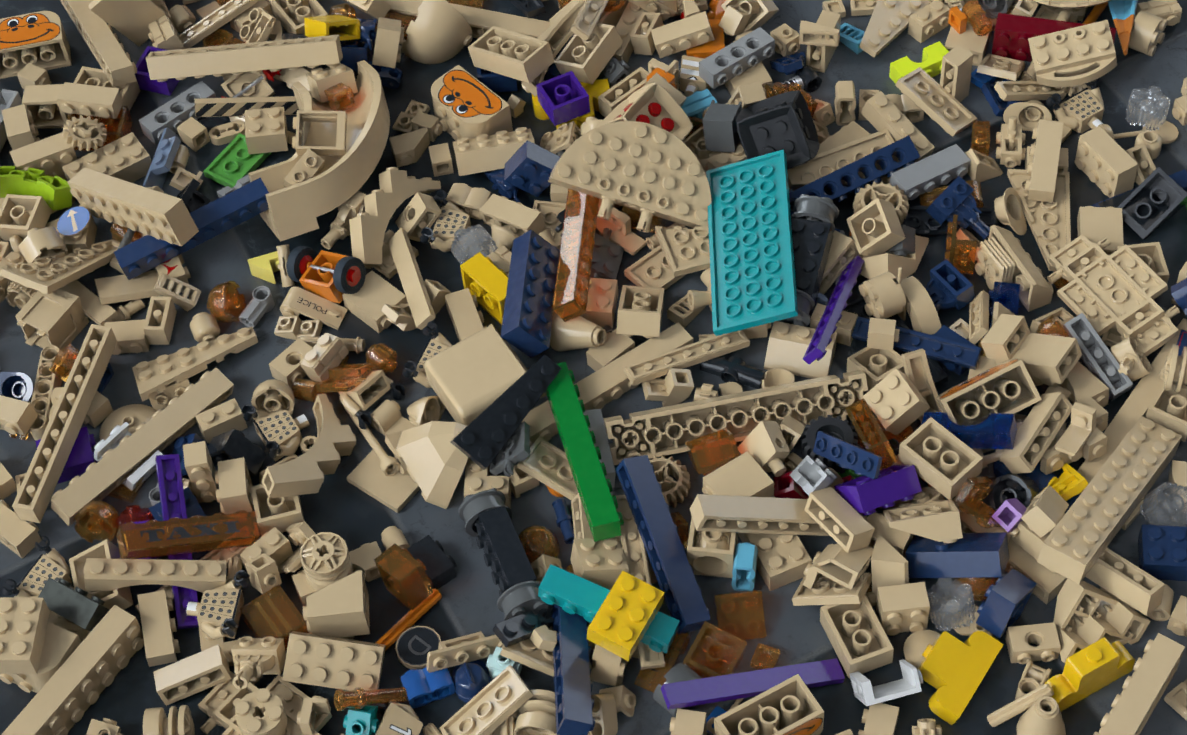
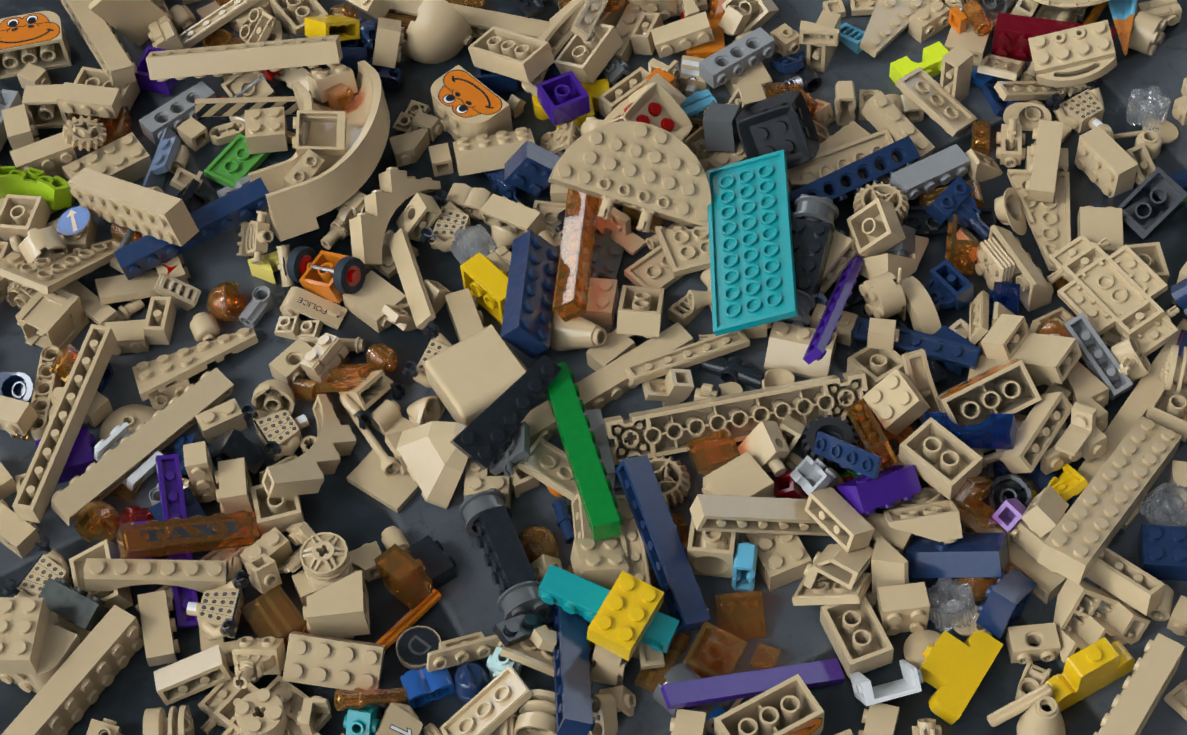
none -> tan piece [236,211,274,265]

